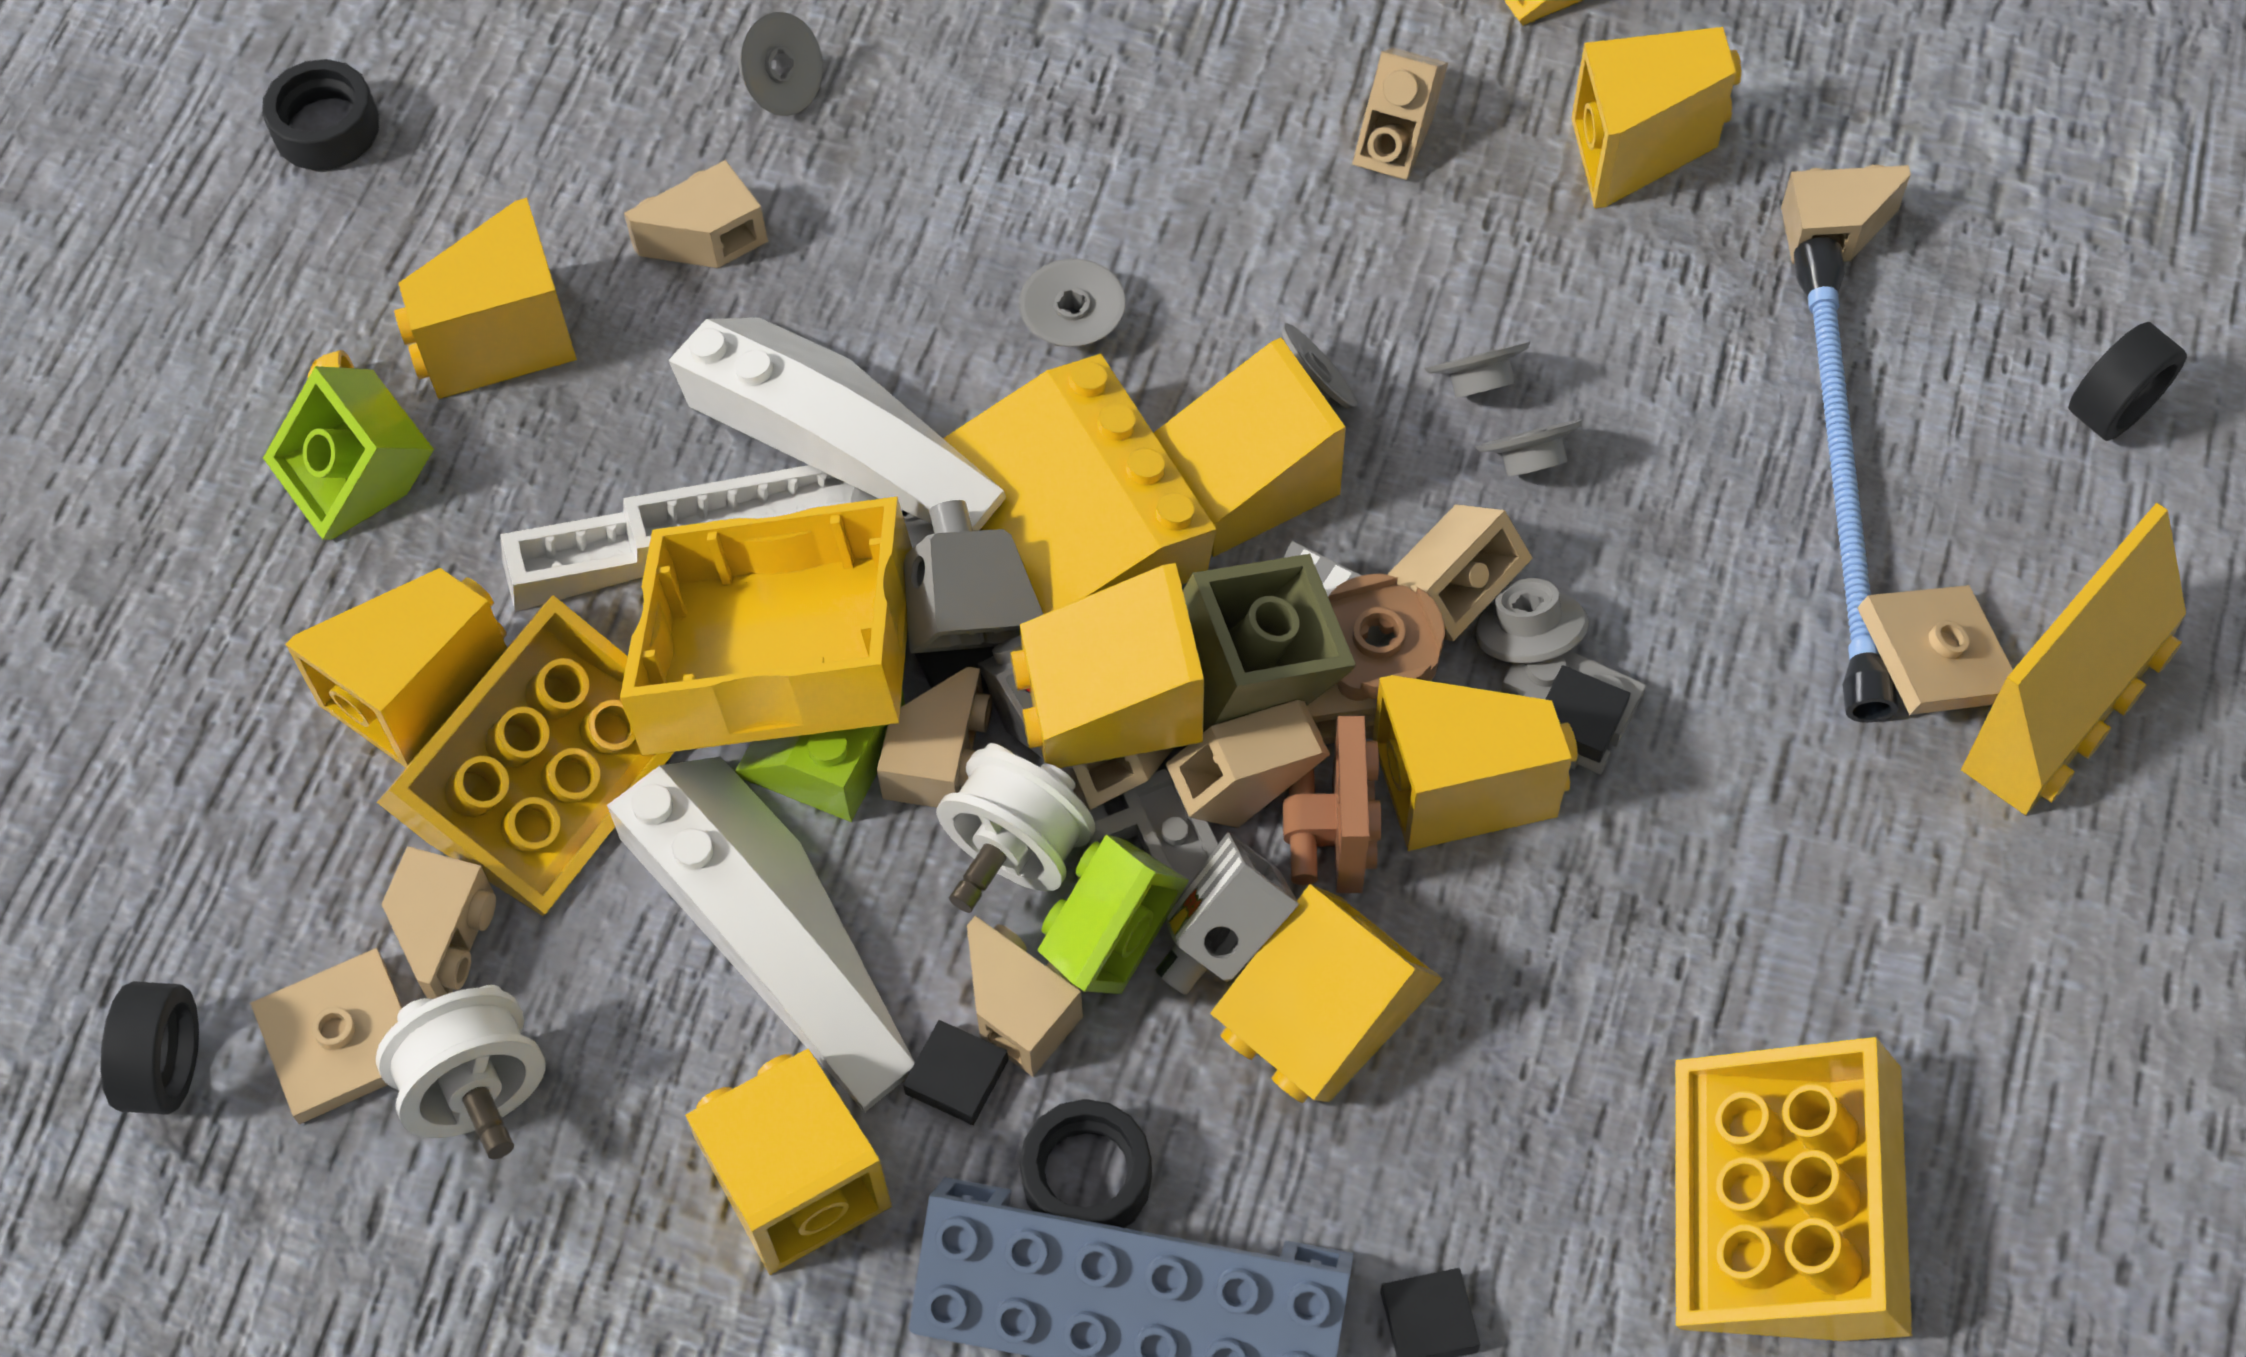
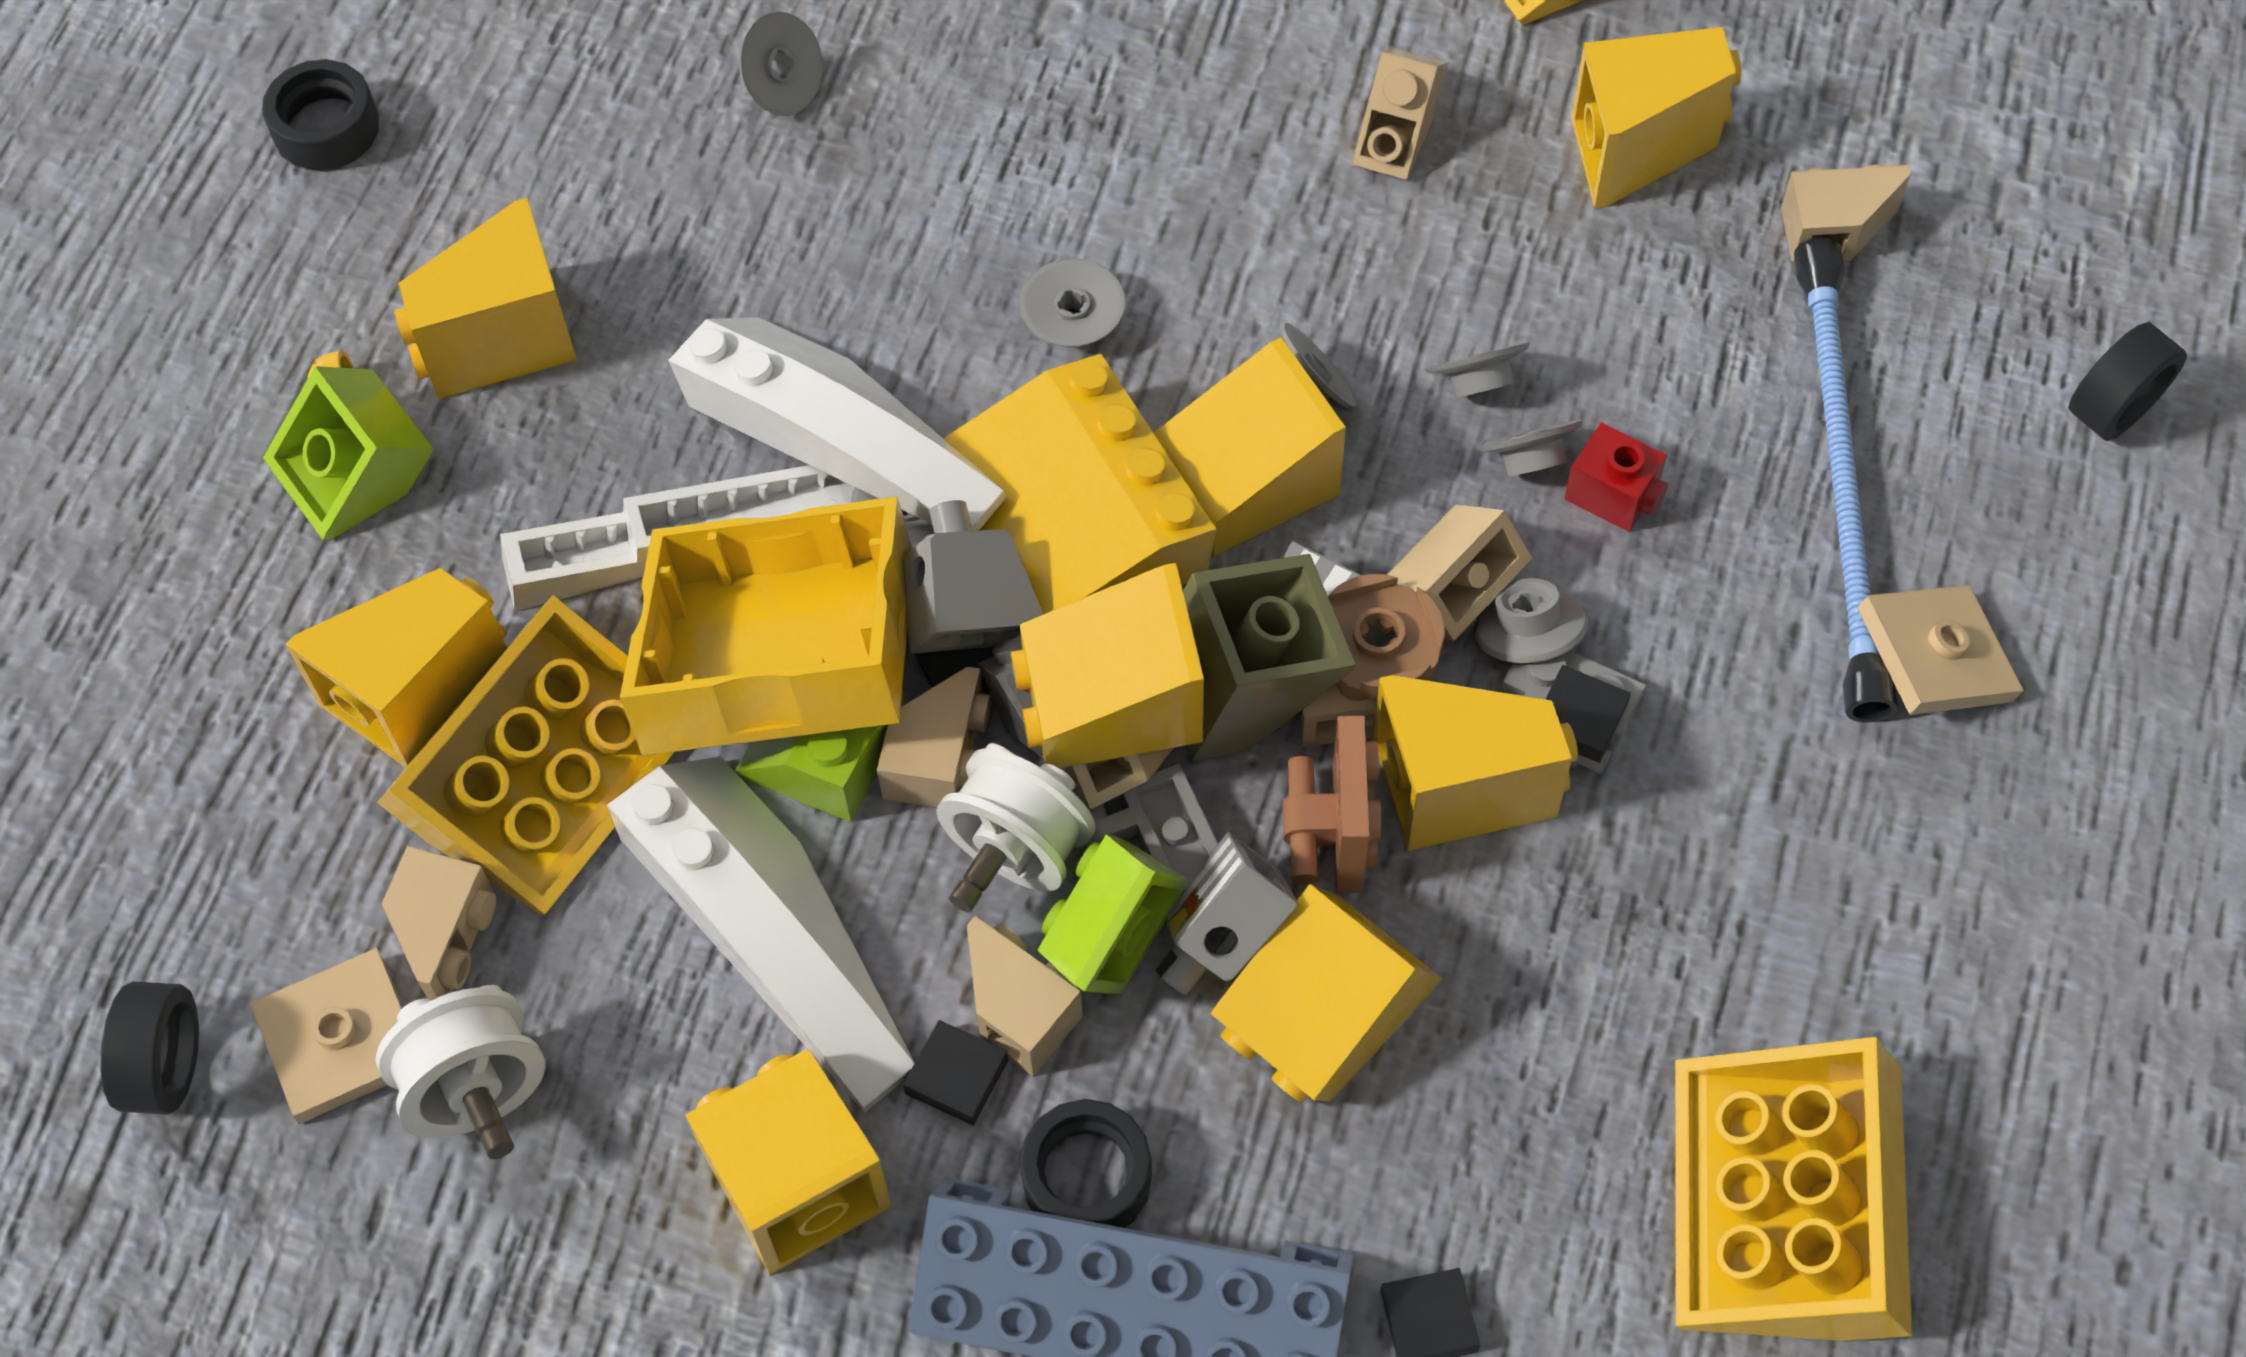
tan slope [624,160,768,268] -> none
tan slope [1166,700,1330,828] -> none
yellow slope [1961,502,2186,816] -> none
none -> red brick [1565,422,1668,533]

